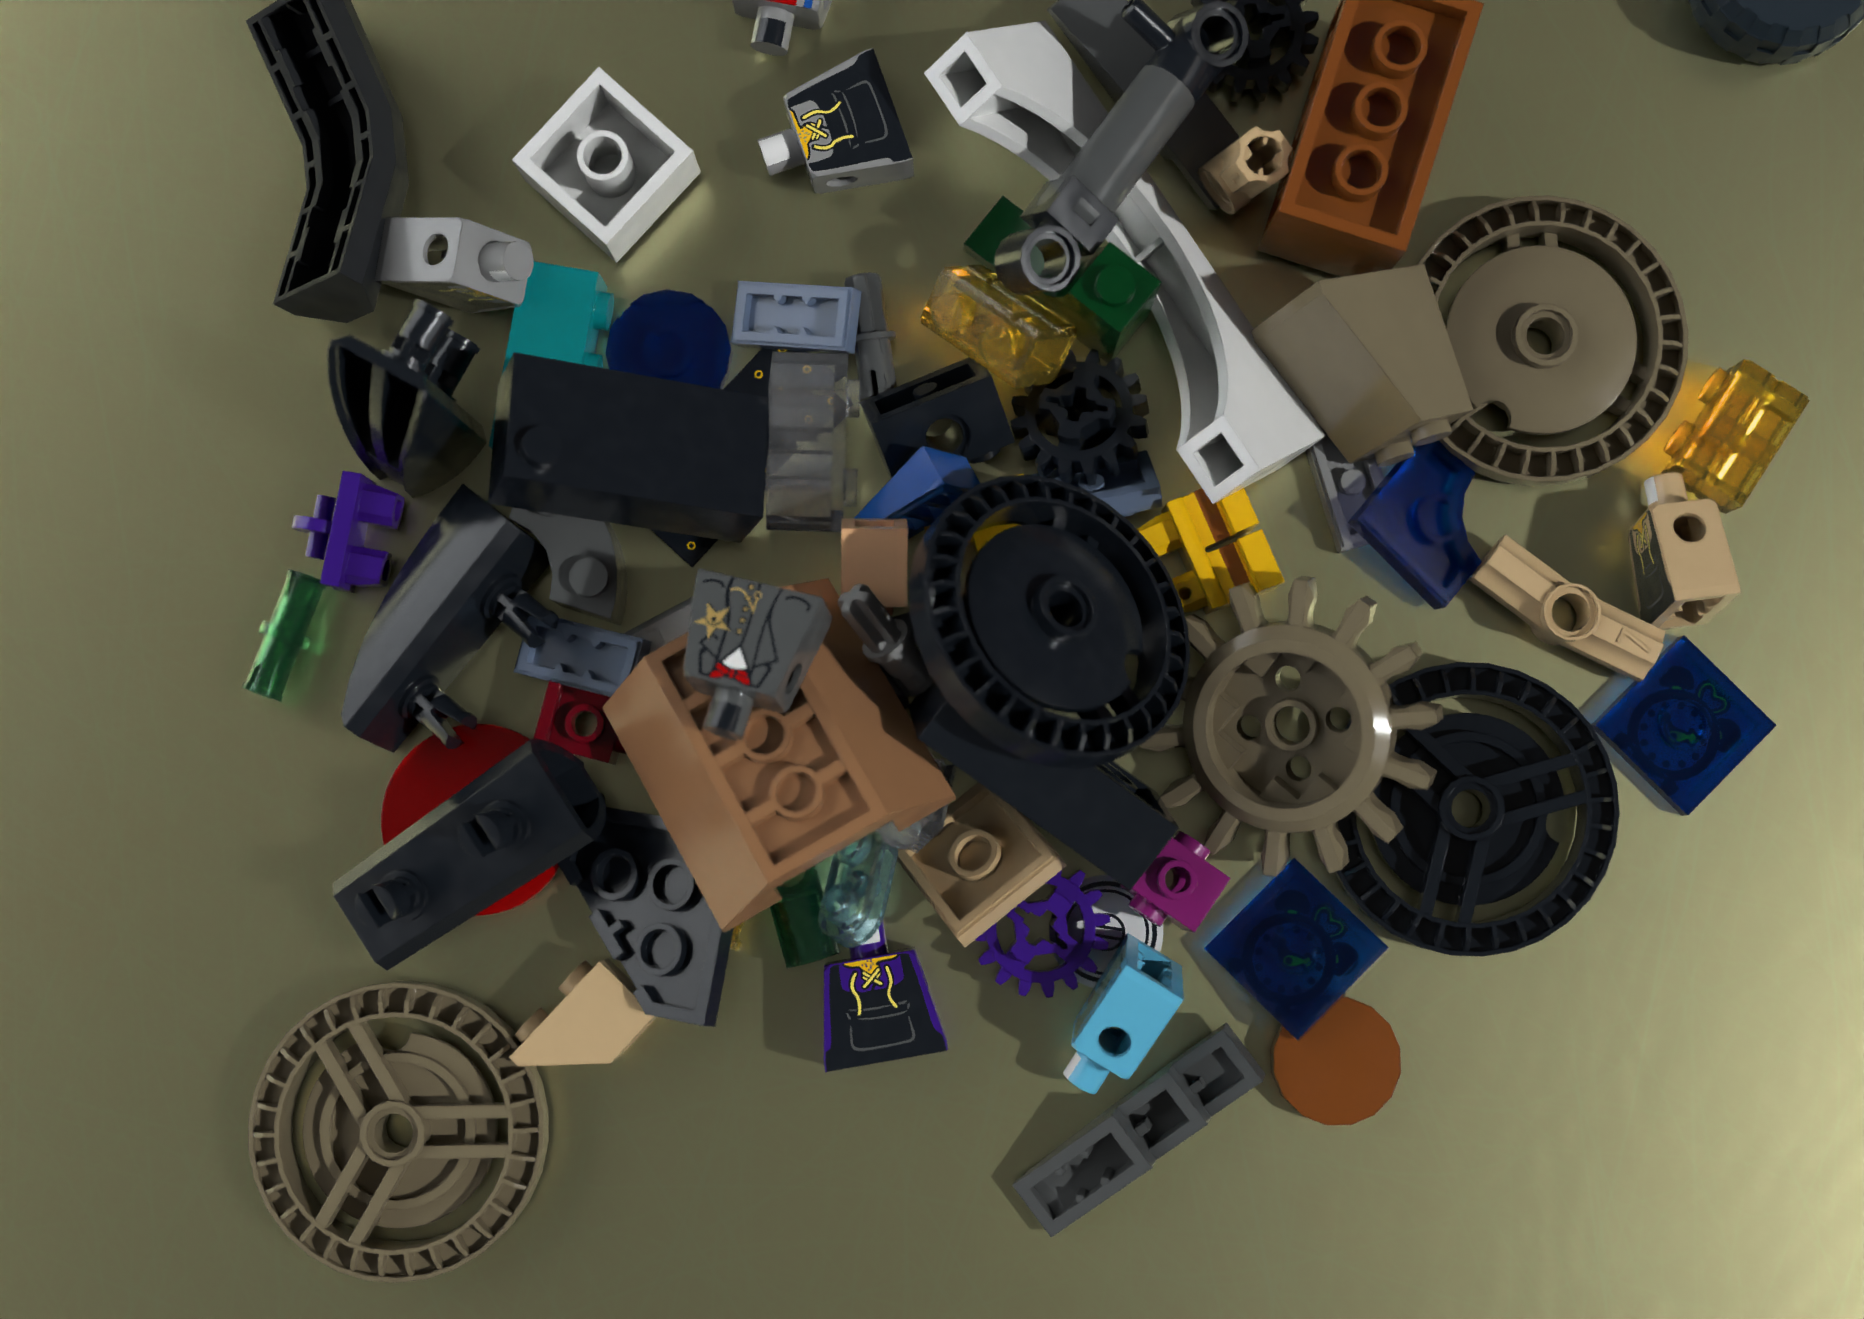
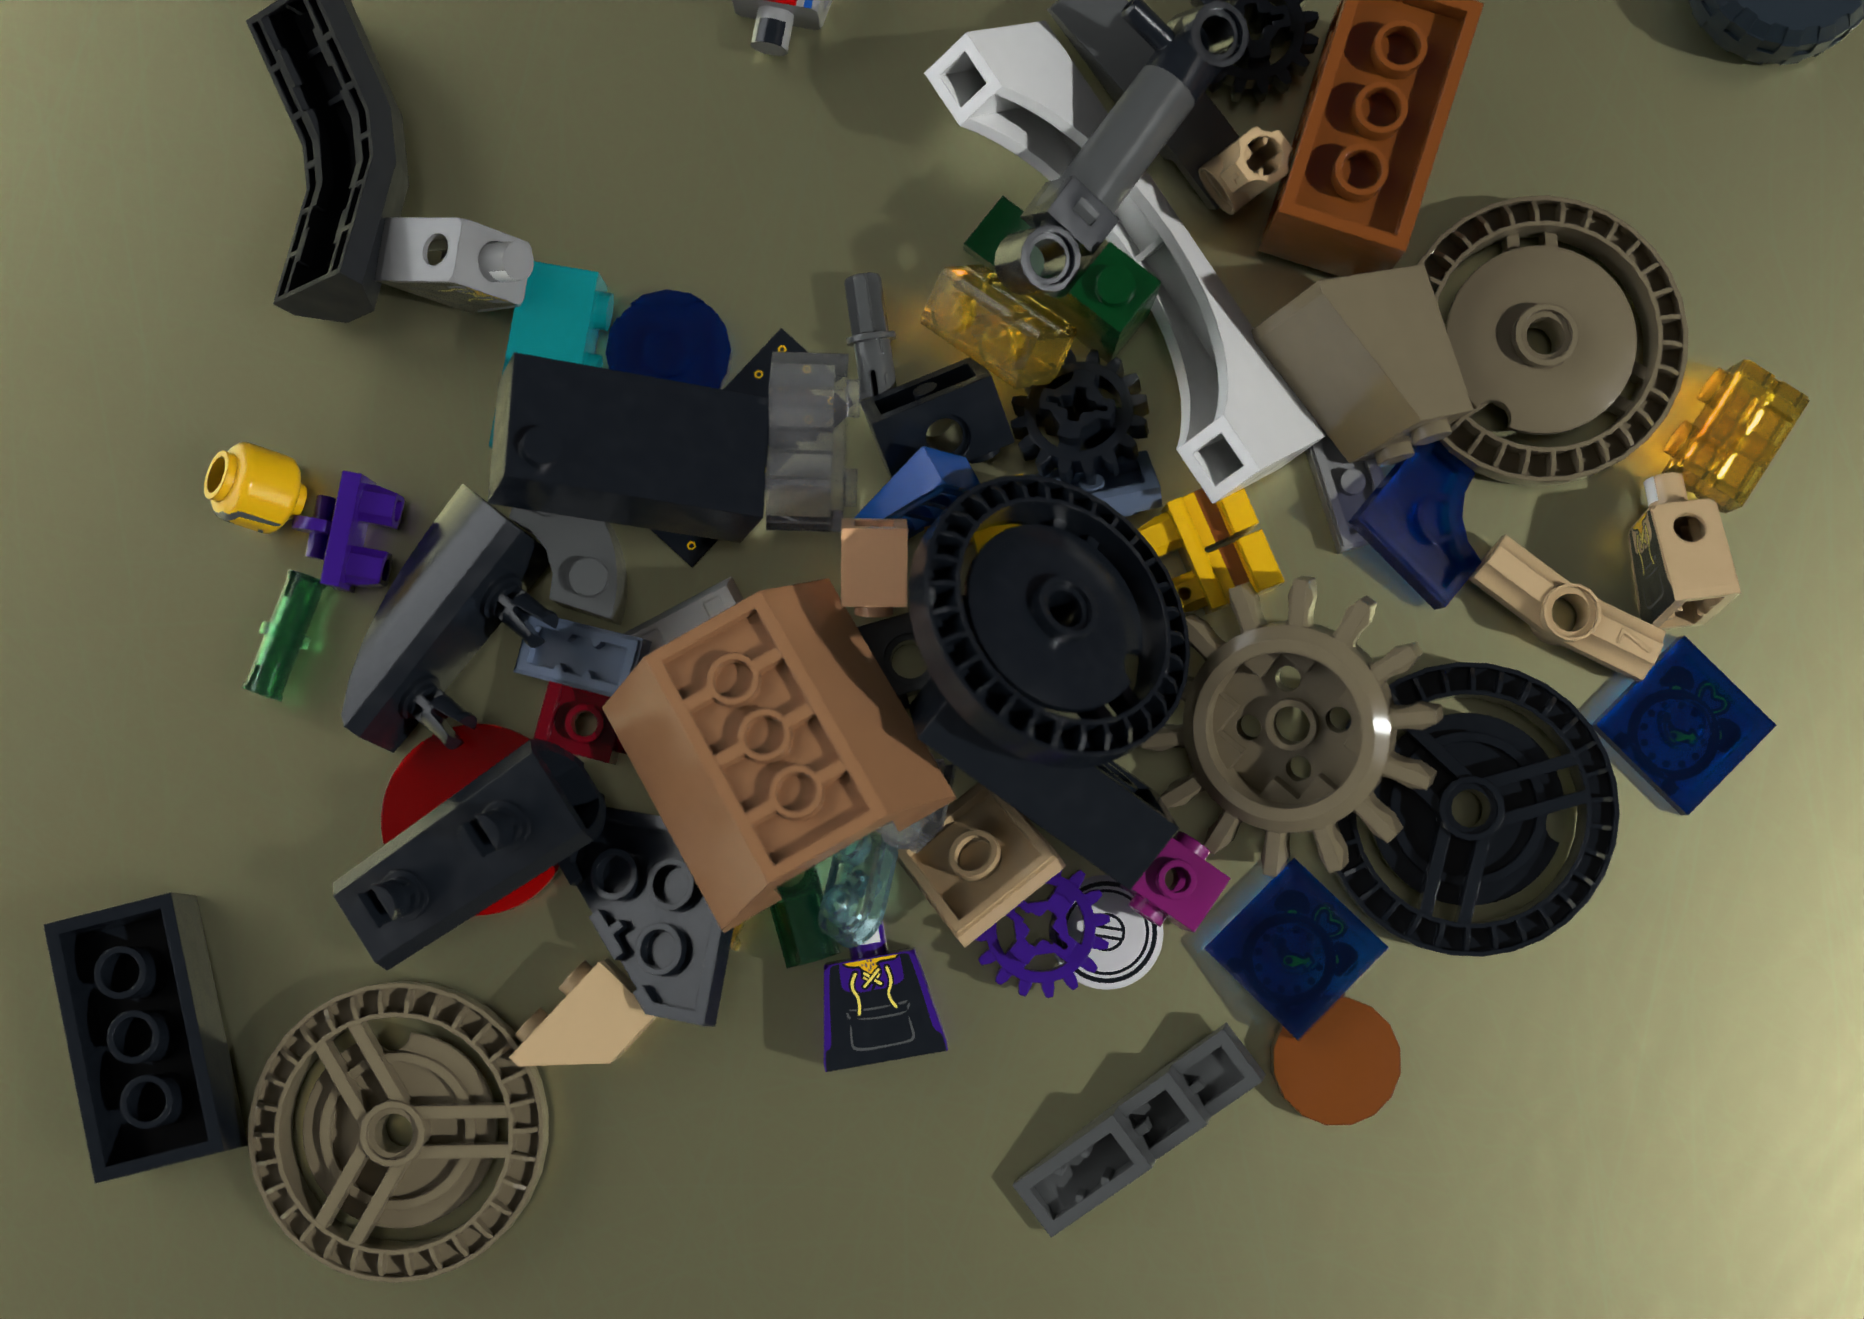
black piece [328,298,487,498] -> none
white brick [512,67,701,263] -> none
dark grey torso [684,568,832,740] -> none
sand blue plate [731,281,862,354] -> none
torso [757,48,914,194] -> none
light grey axle [838,584,934,697] -> none
medium azure torso [1063,933,1184,1094] -> none
none -> black brick [44,892,248,1183]
none -> yellow head [204,442,307,534]

